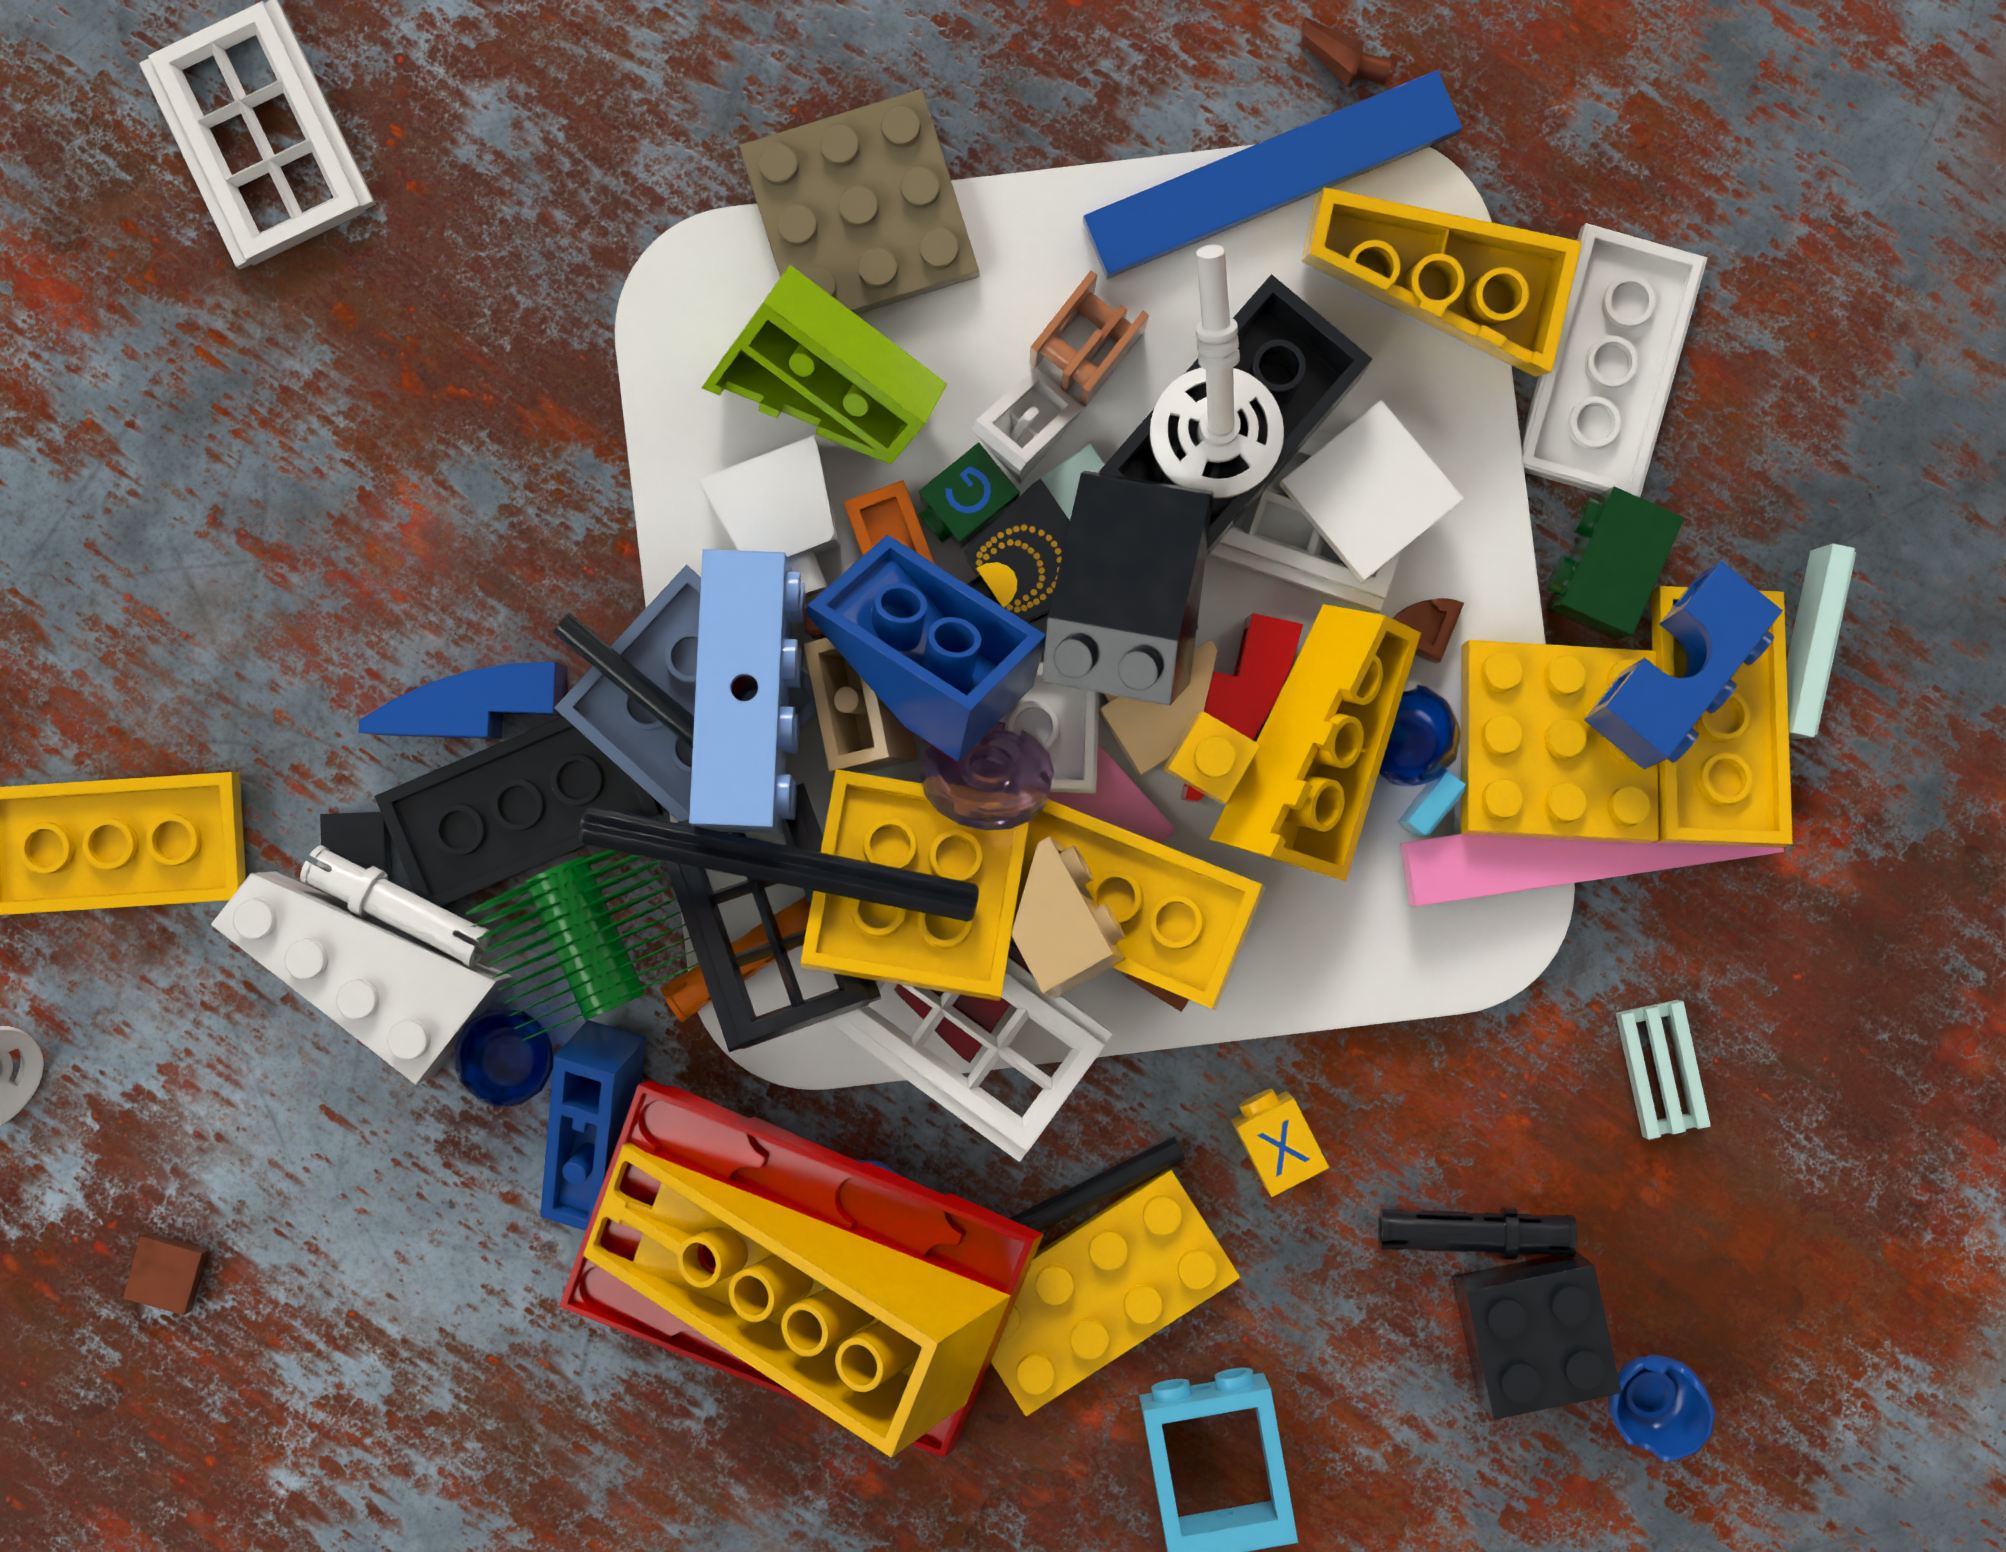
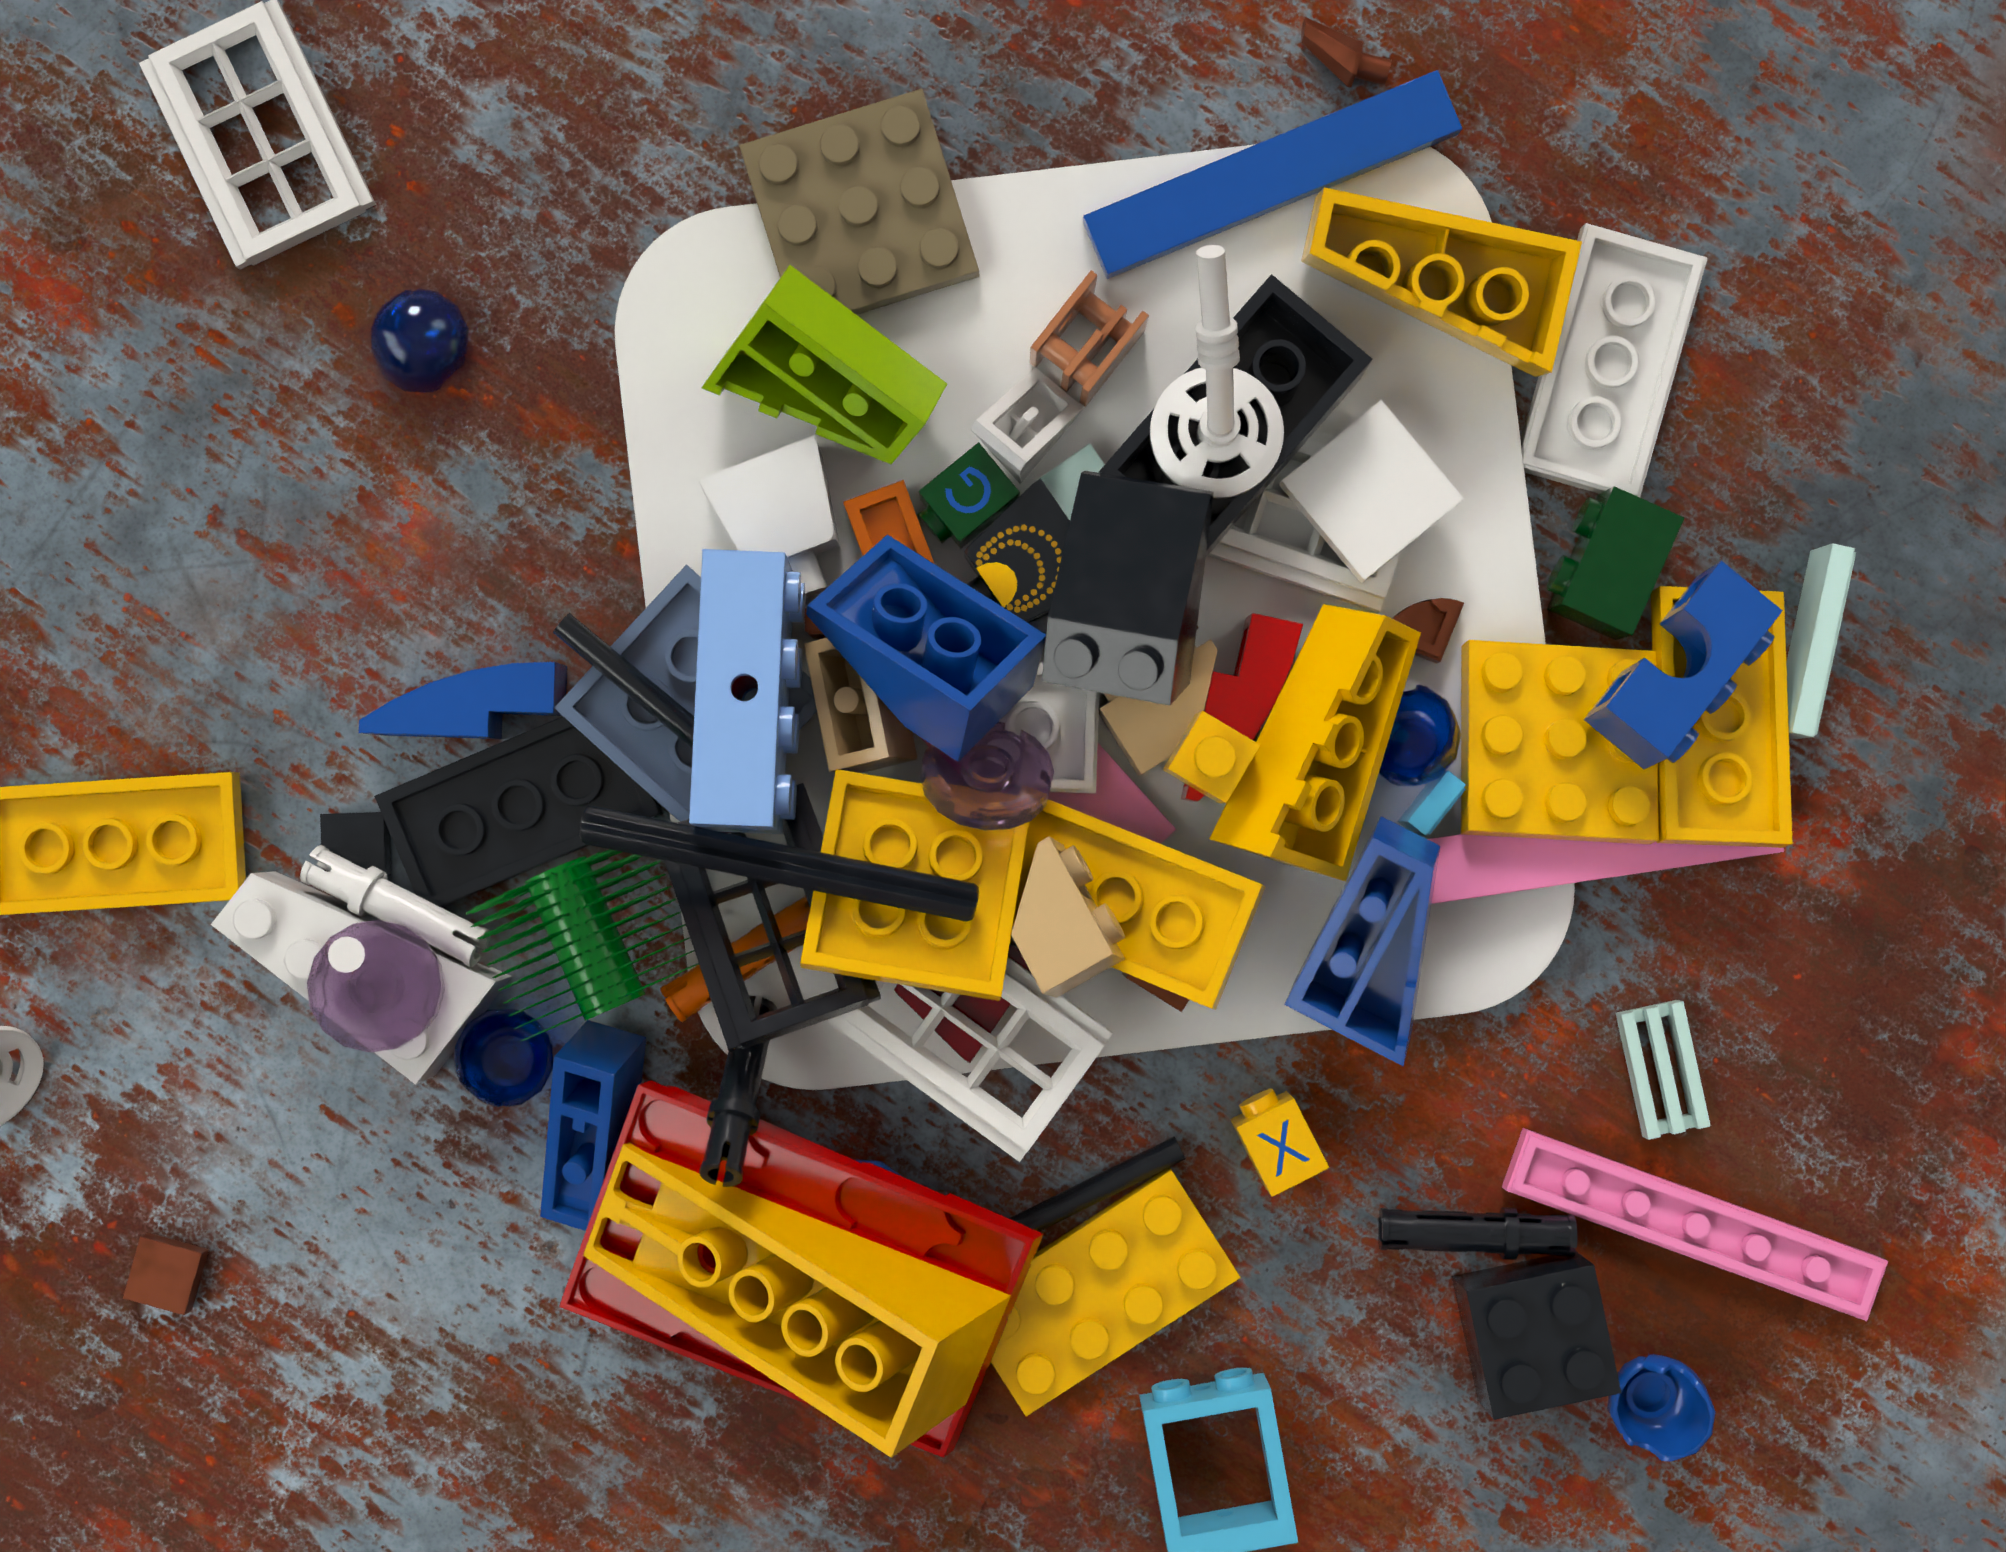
none -> clear purple tile [307,920,445,1053]
none -> clear blue hair [370,288,469,392]
none -> black pin [699,996,777,1187]
none -> blue wedge [1284,816,1440,1066]
none -> bright pink tile [1502,1128,1888,1321]

